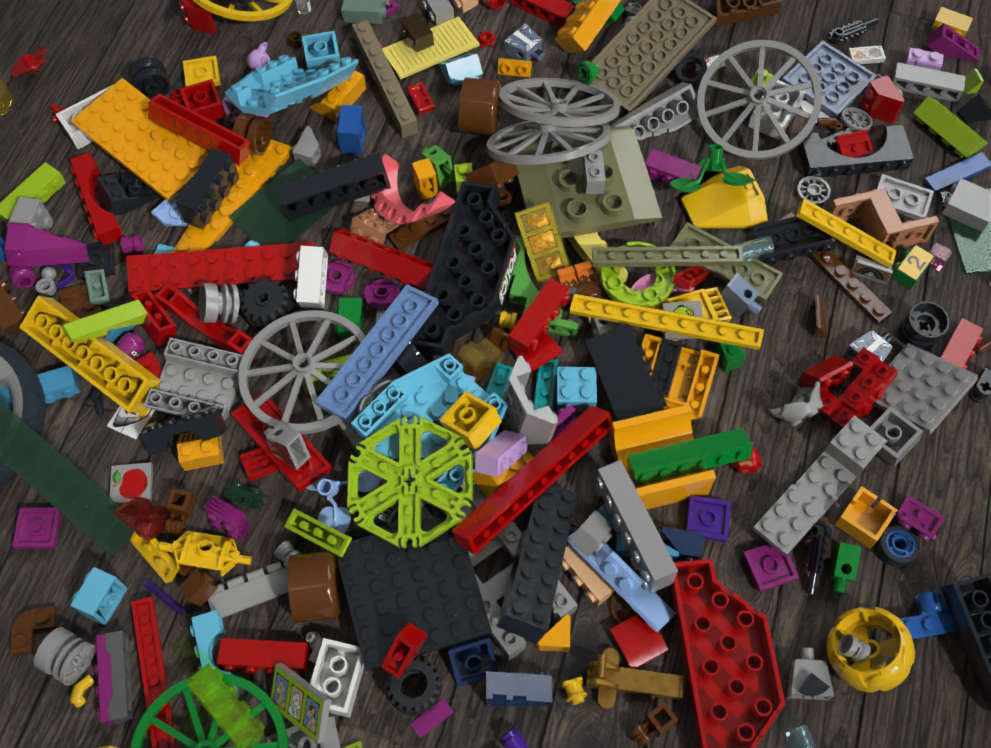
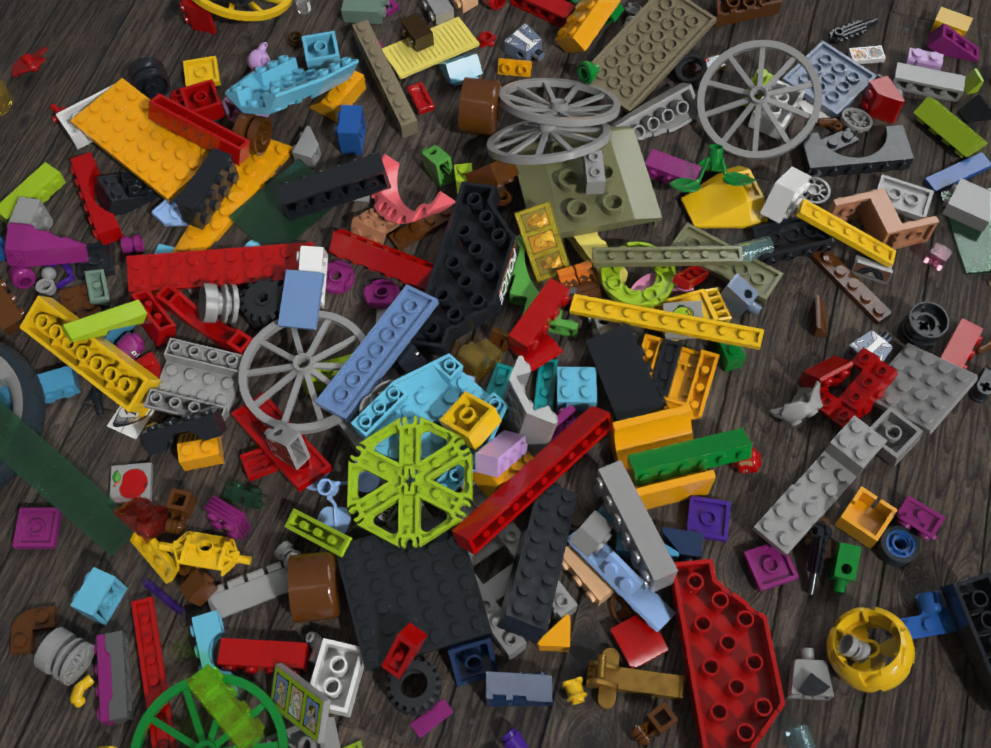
green brick [334,298,364,340] -> none
light orange brick [412,158,438,200] -> none
yellow wheel [499,310,517,331] -> none
red plate [834,129,874,158] -> none
brick [891,244,935,290] -> none
none -> medium blue tile [278,270,325,330]
none -> white brick [760,167,811,223]

